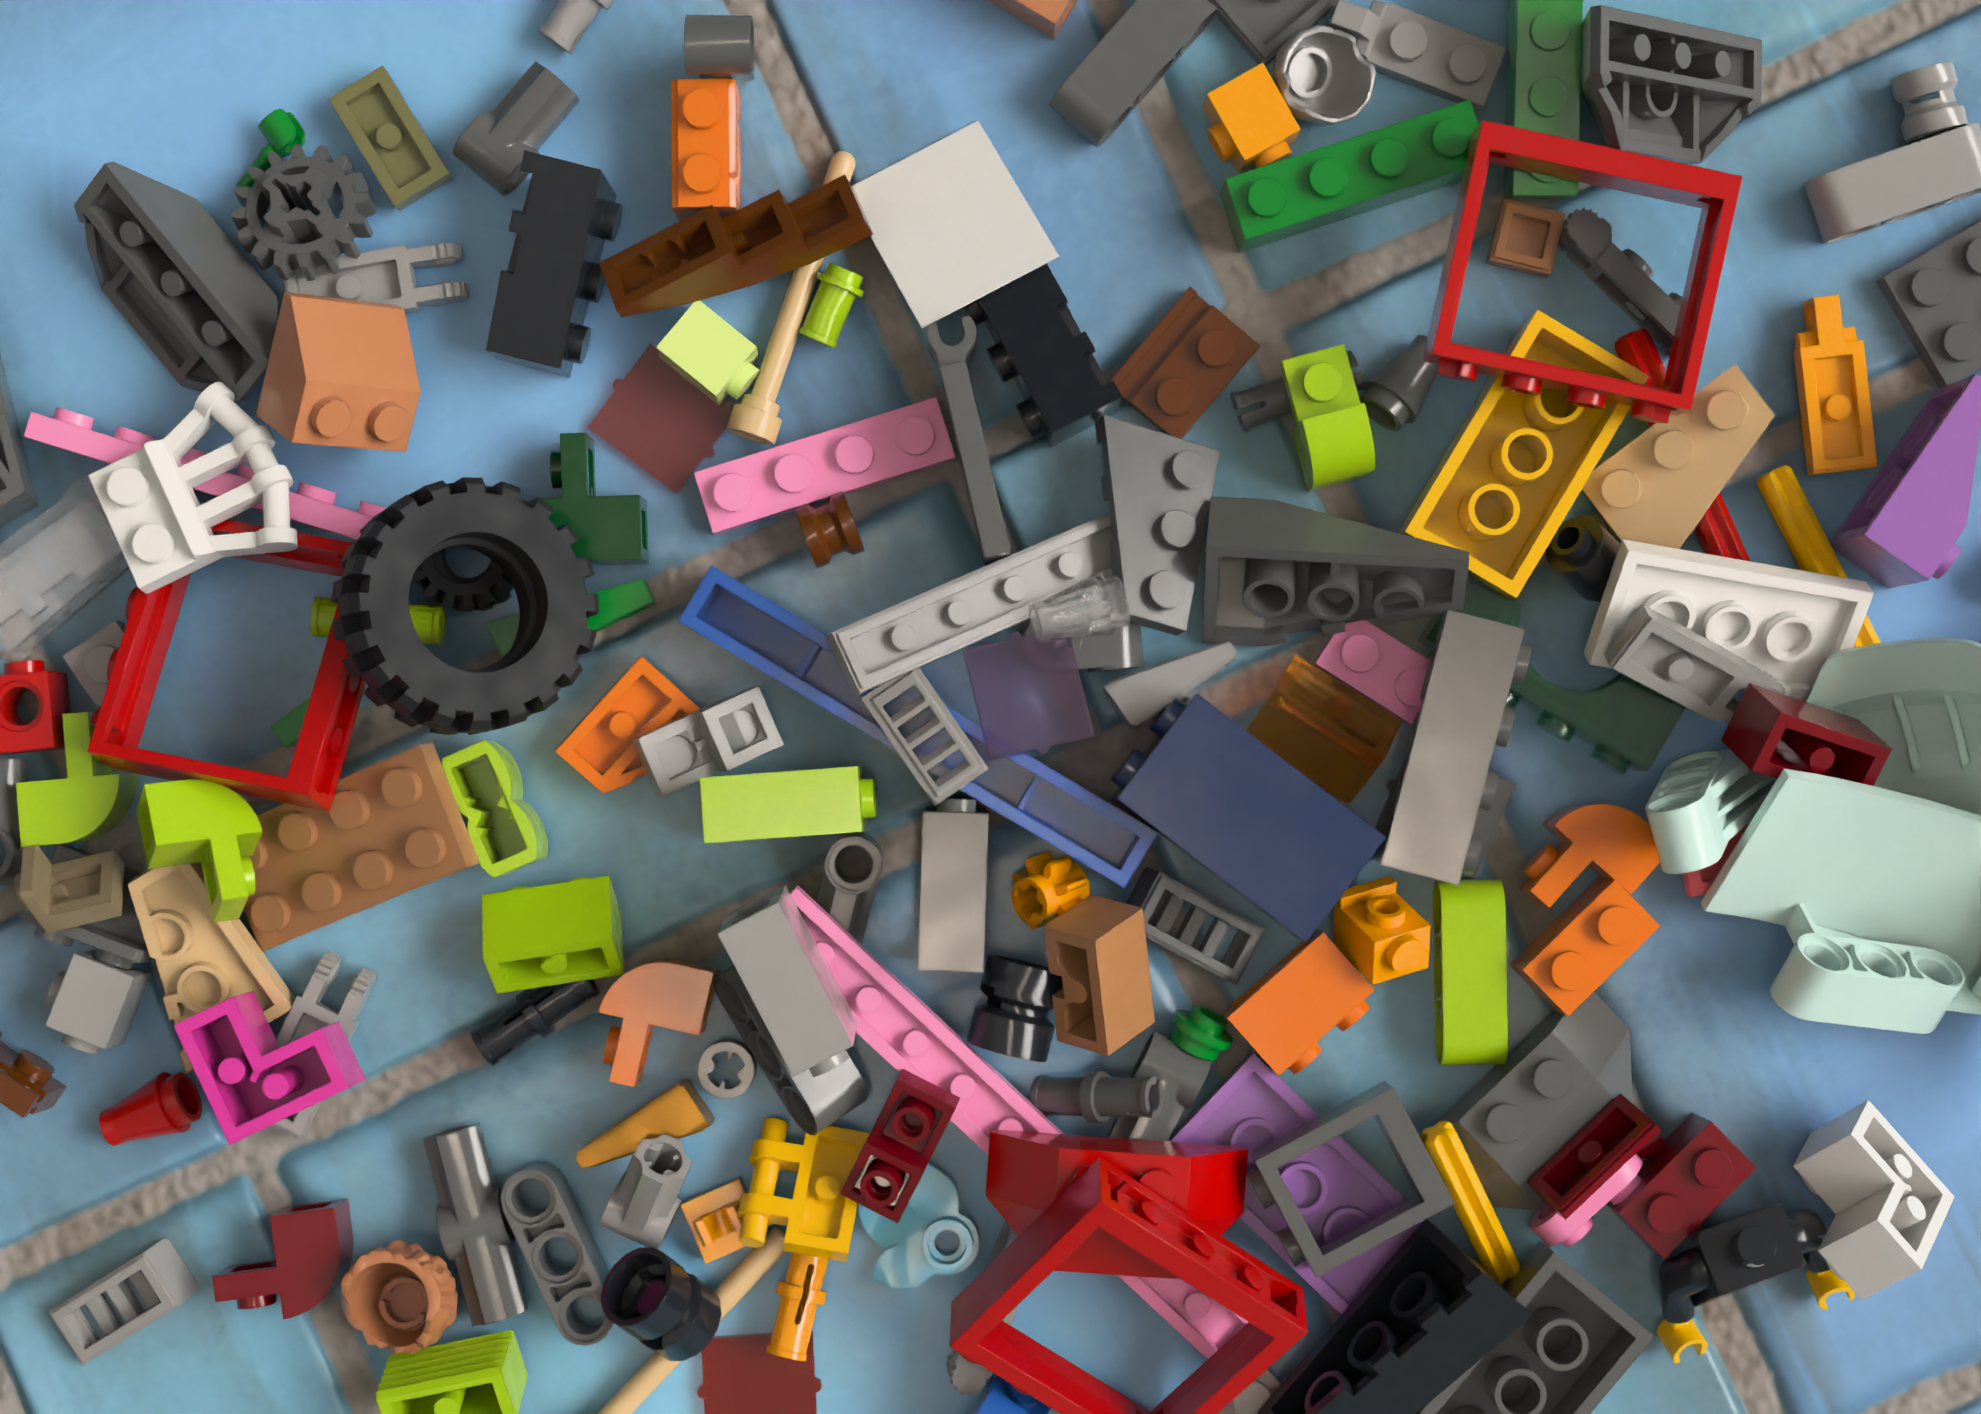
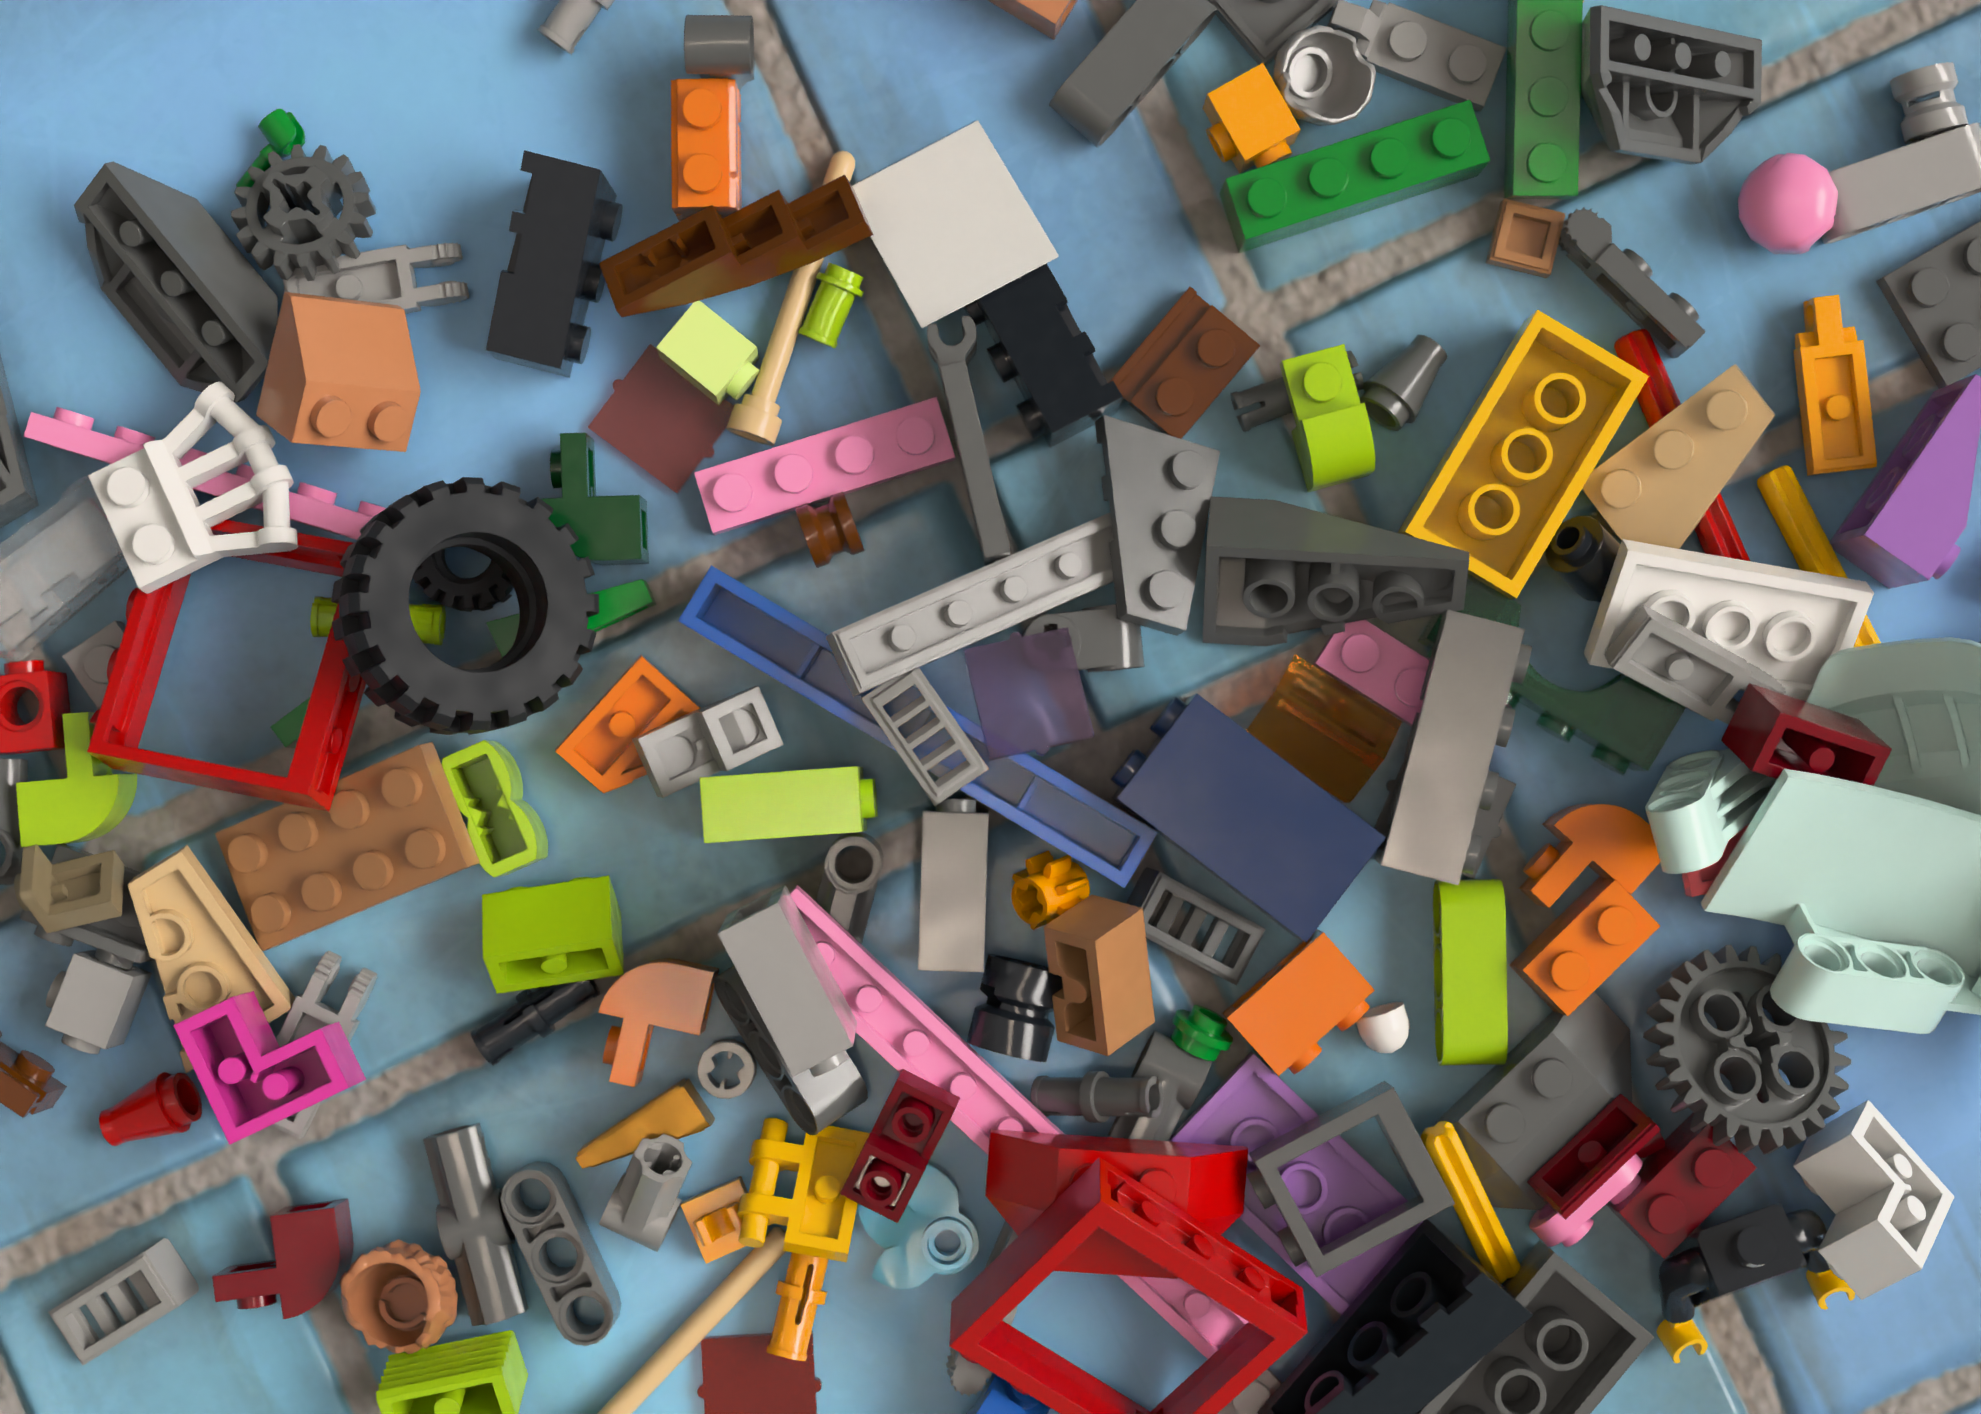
lime brick [136,779,263,923] -> none
olive plate [328,65,453,211] -> none
dark grey piece [453,61,580,196] -> none
black wheel [601,1247,722,1361] -> none
clear cone [1029,573,1130,641] -> none
light grey slope [1102,642,1237,730] -> none
light orange brick [1333,876,1431,985] -> none
red window [1423,120,1742,423] -> none
none -> white hinge [1356,1002,1410,1053]
none -> dark grey gear [1643,945,1851,1155]
none -> bright pink hair [1738,153,1838,254]

